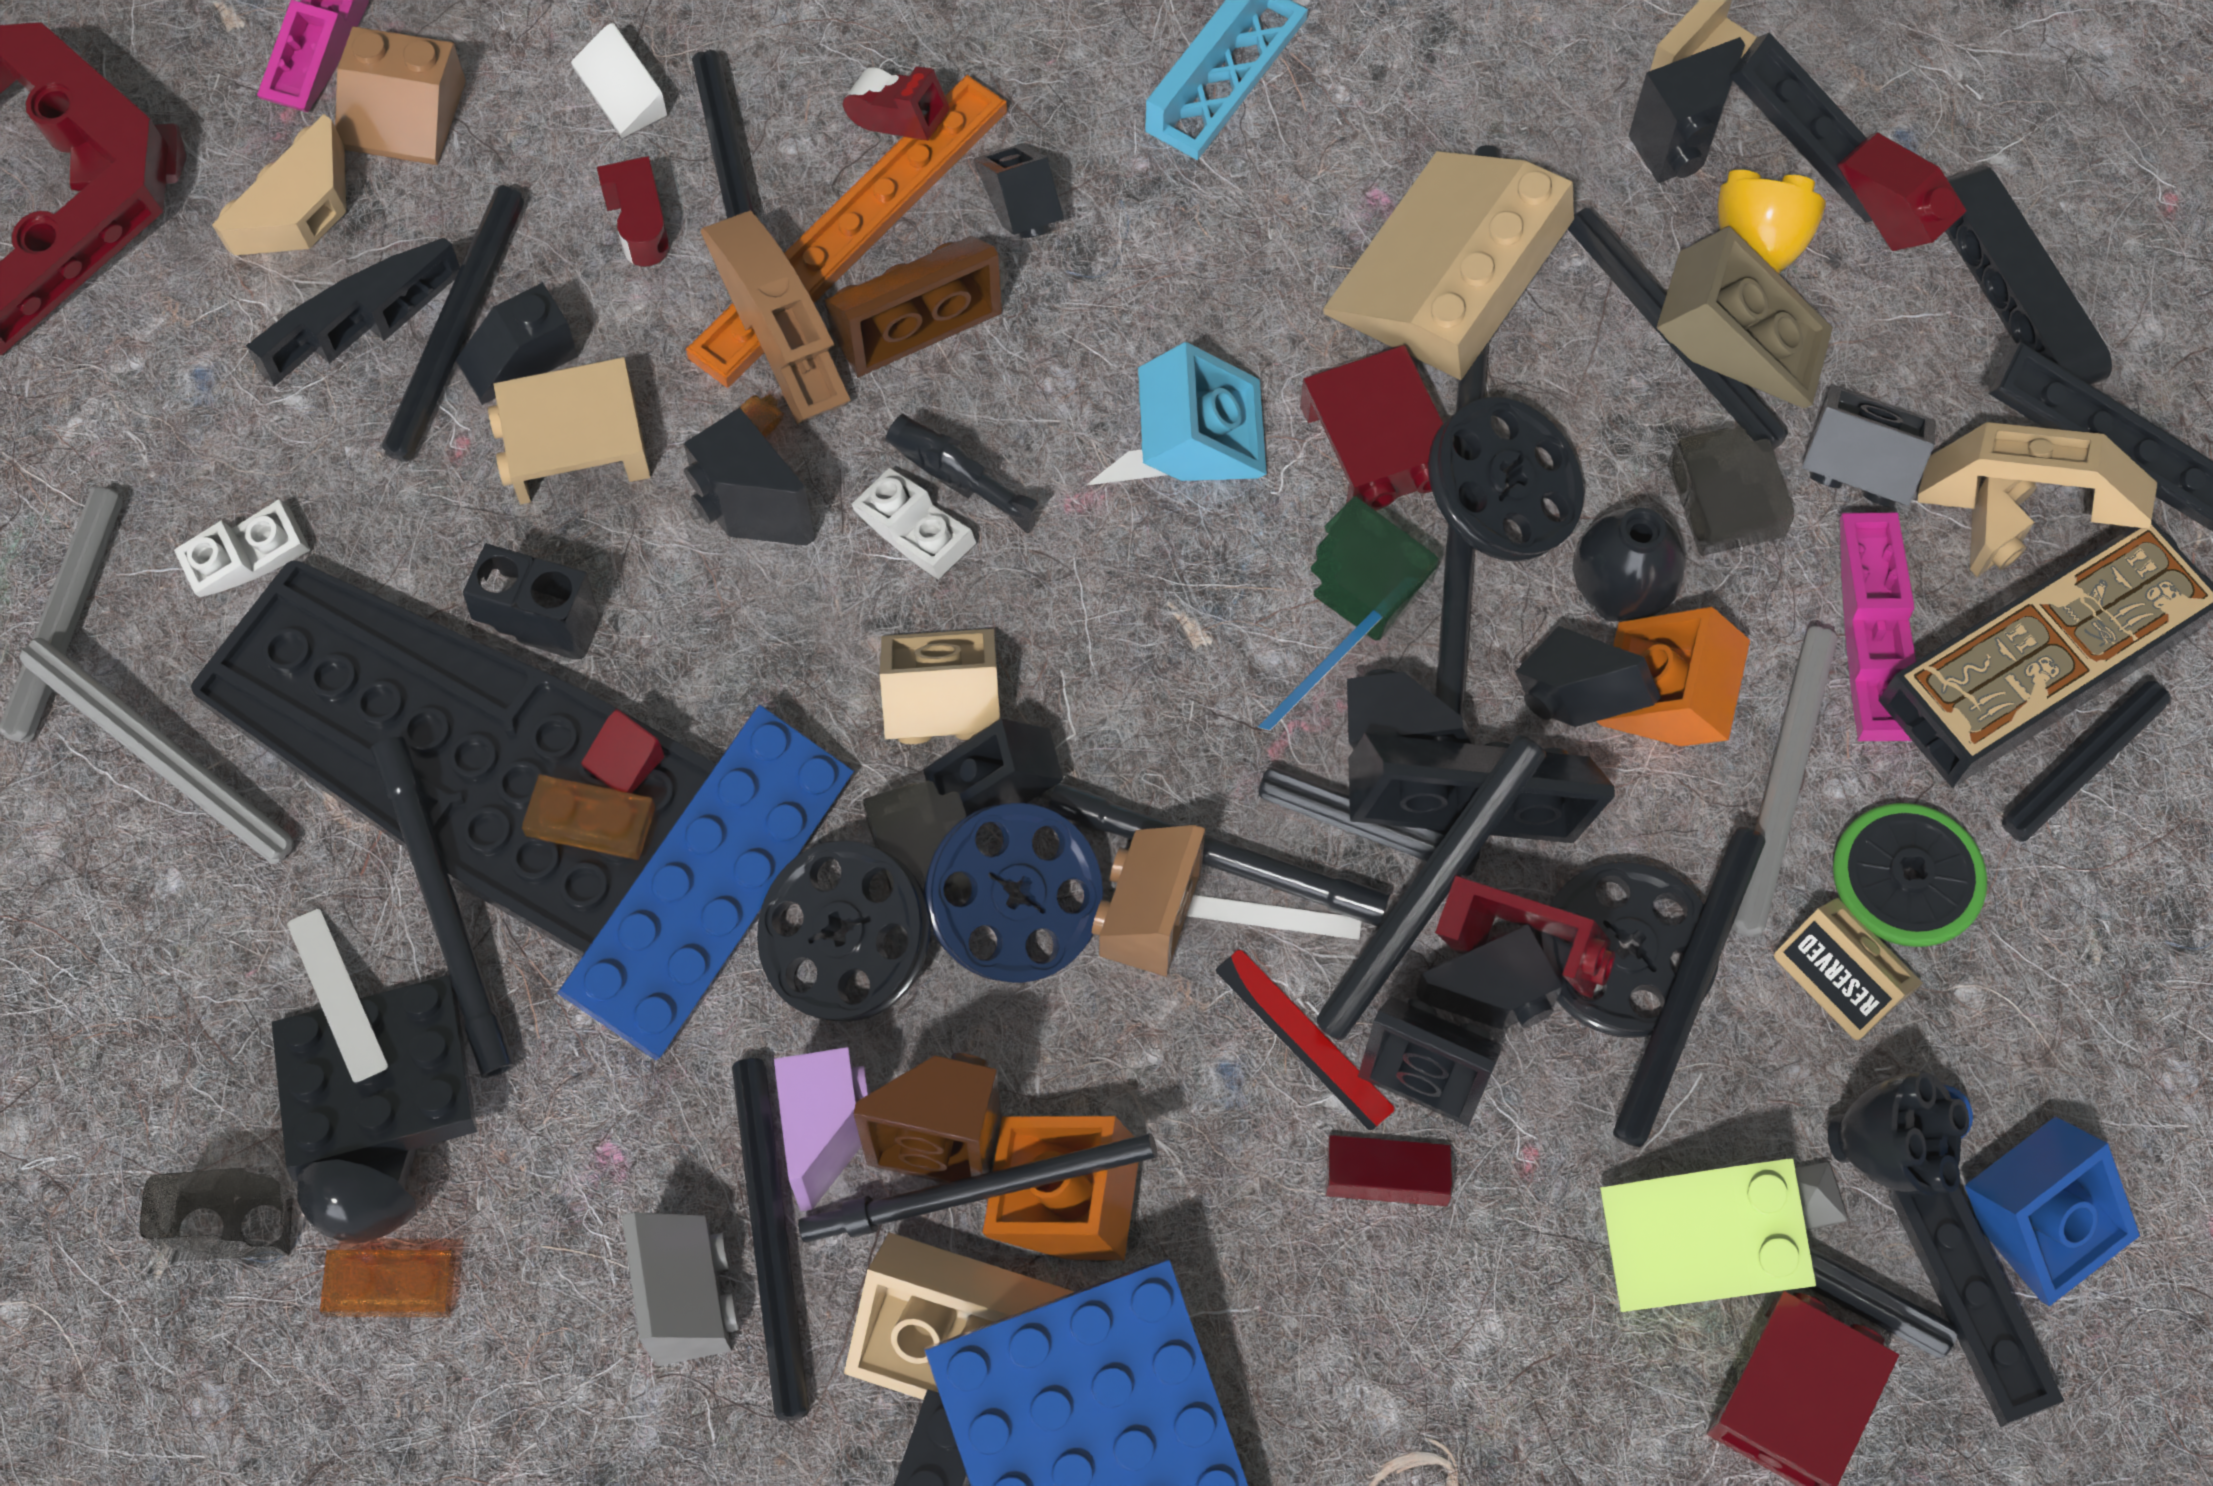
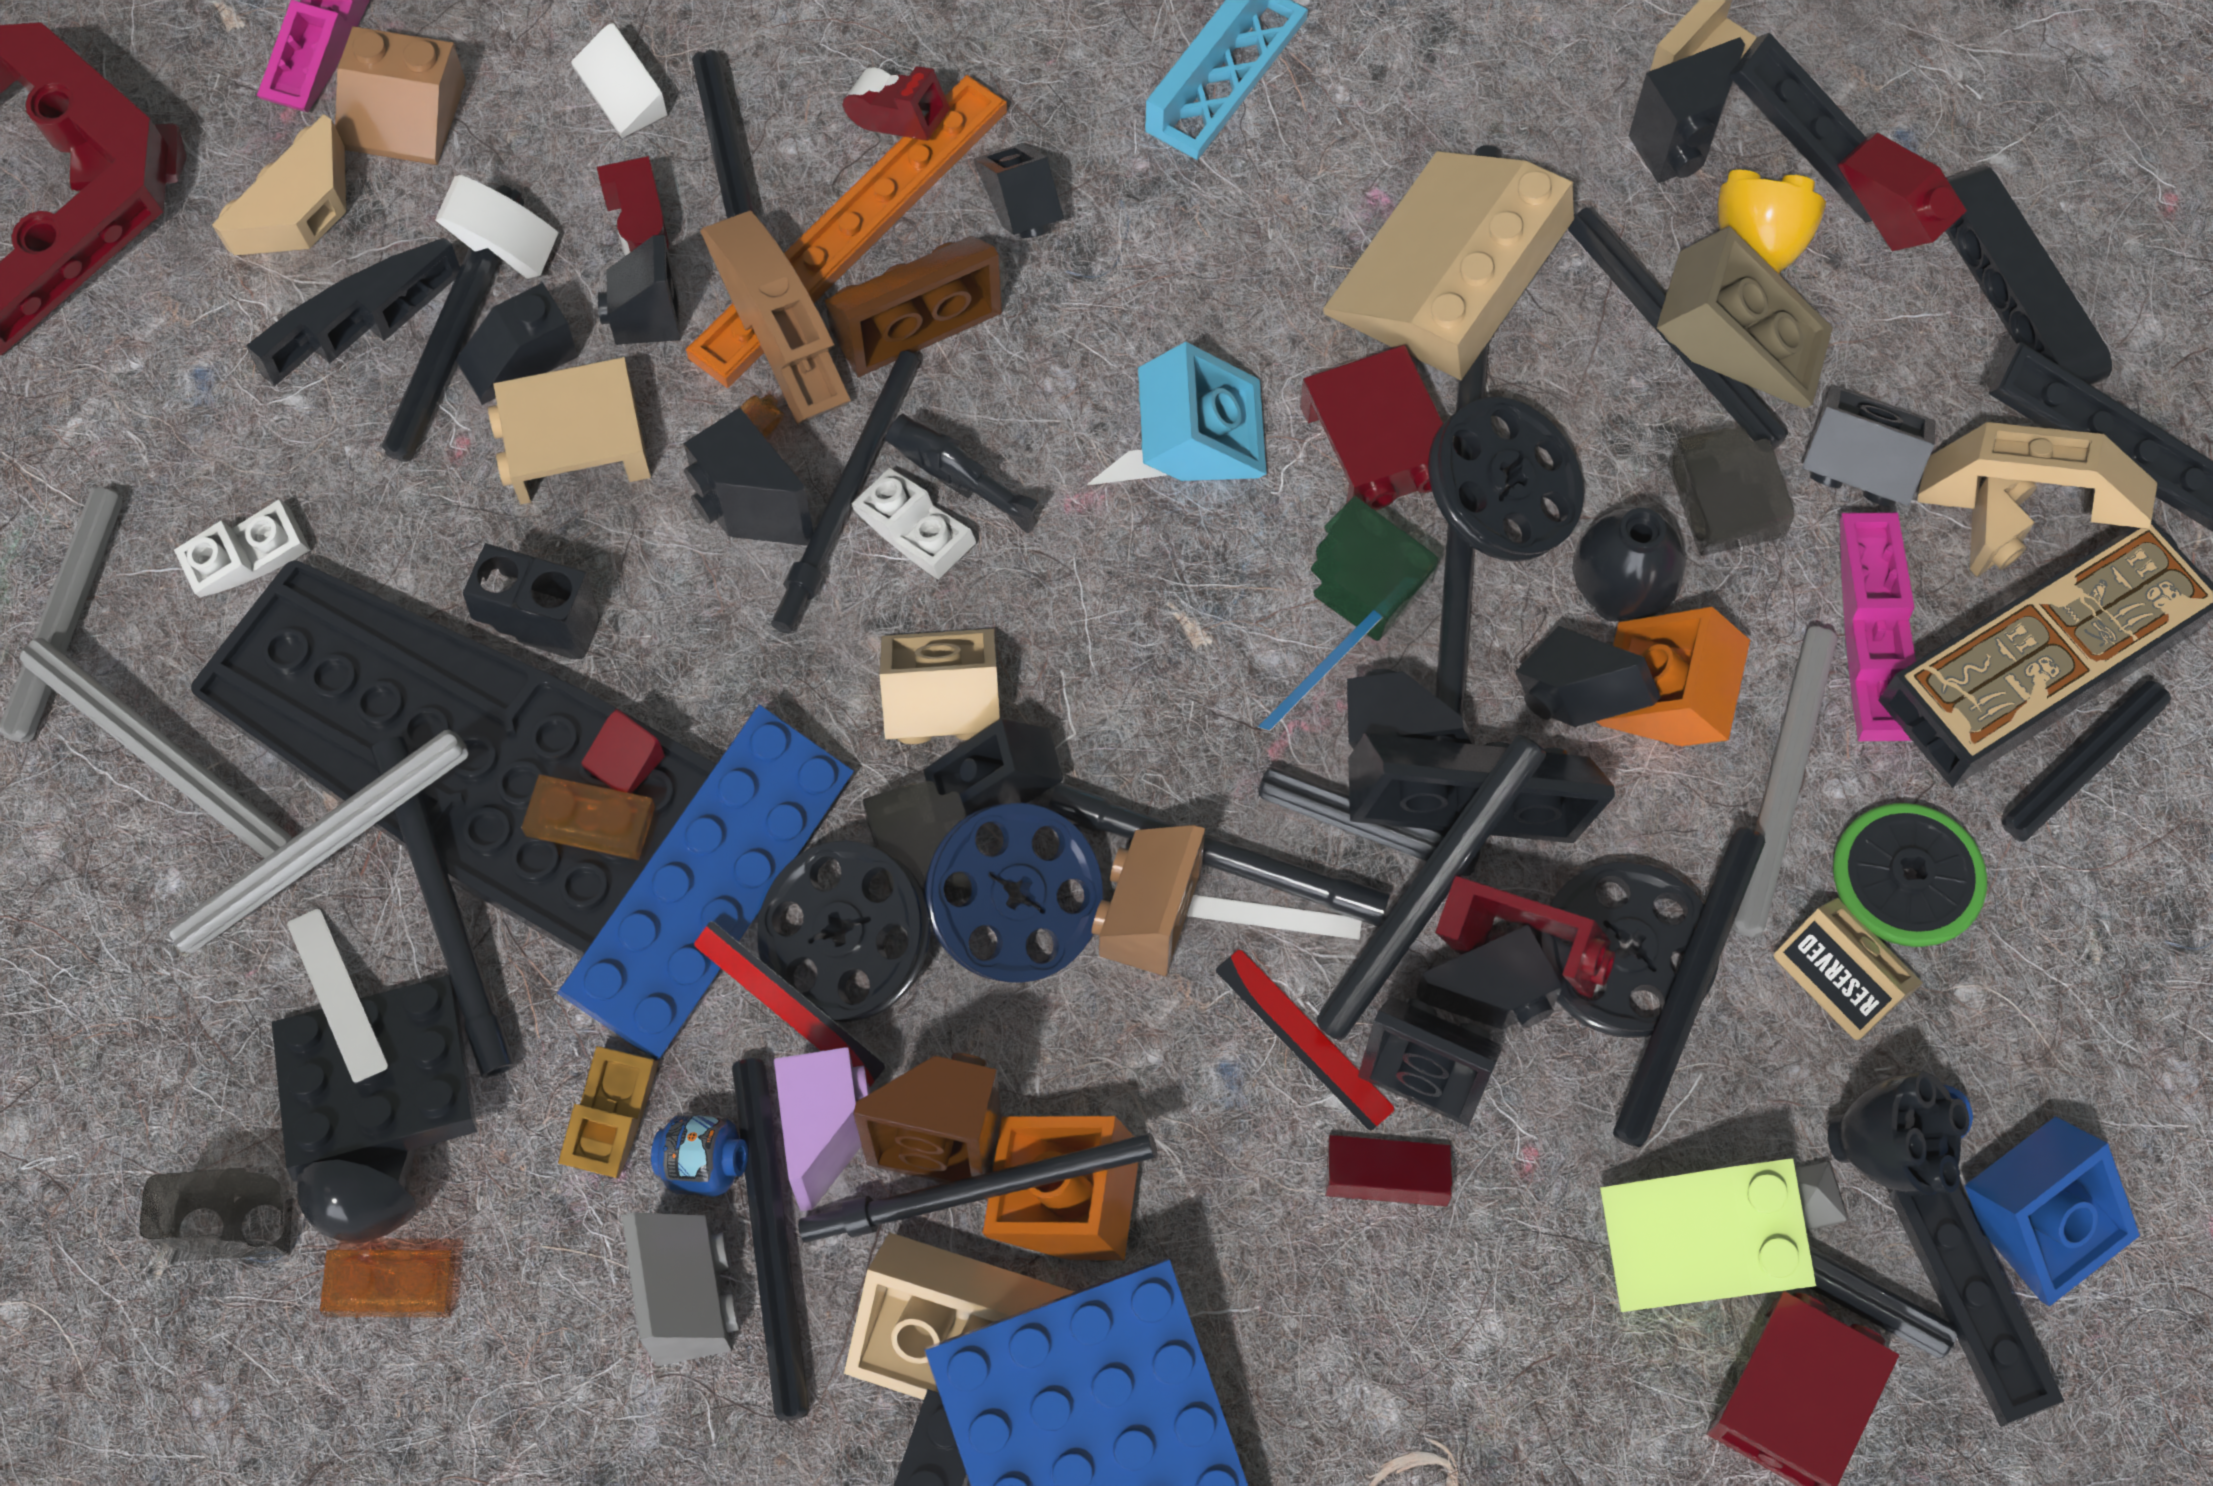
none -> light grey axle [169,730,469,953]
none -> white slope [435,175,559,279]
none -> pearl gold slope [558,1046,659,1178]
none -> black slope [598,235,680,345]
none -> head [651,1114,748,1197]
none -> red sticker [694,921,886,1088]
none -> black bar [771,351,919,633]

